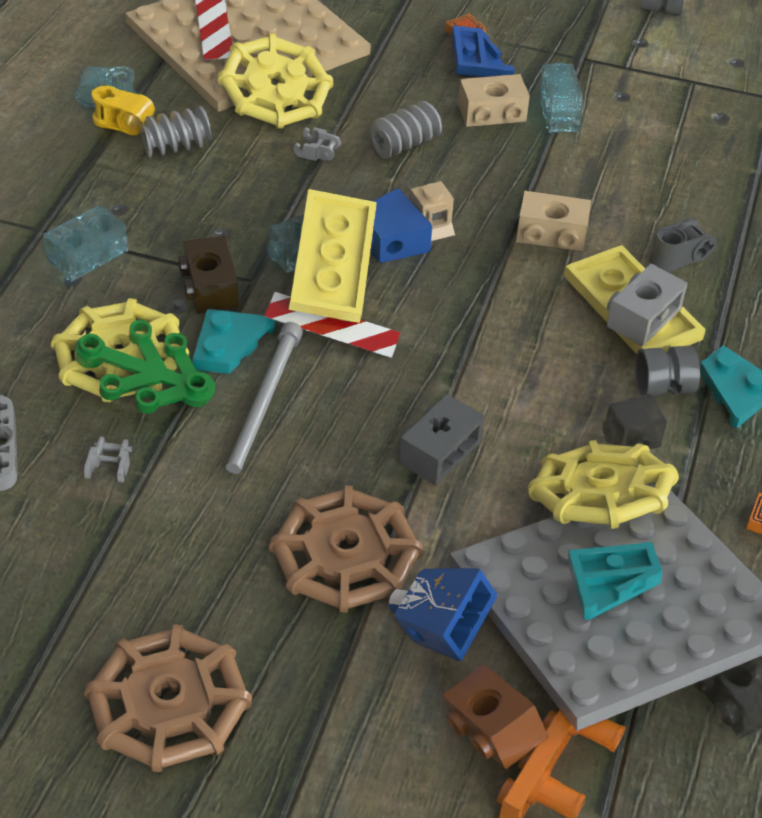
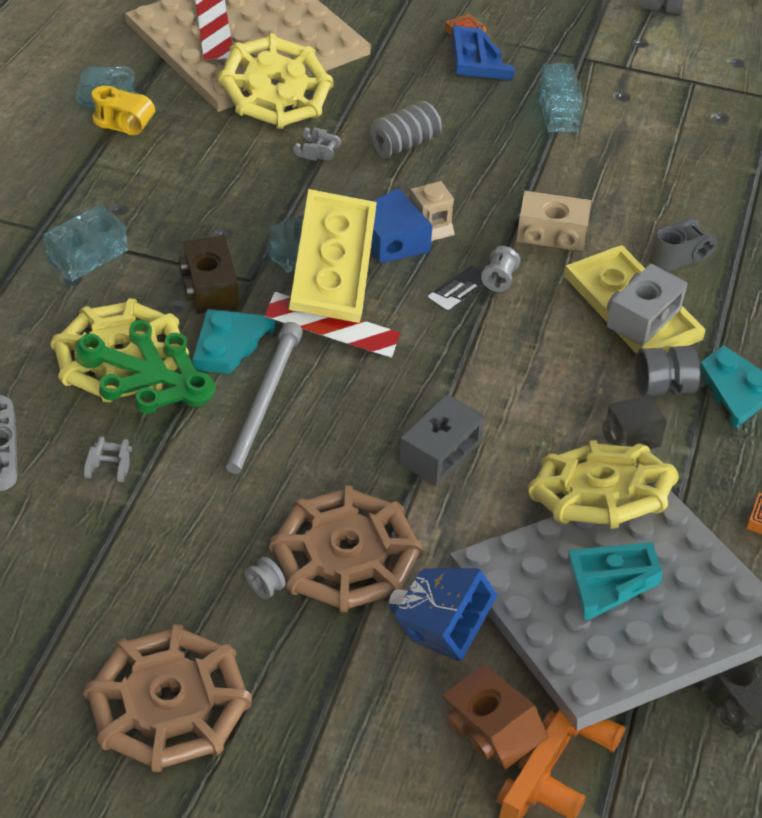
light grey piece [140,106,212,158] -> none
tan brick [458,74,530,127] -> none
none -> light grey bush [245,557,286,600]
none -> sticker [428,266,484,310]
none -> light grey bush [481,246,520,292]

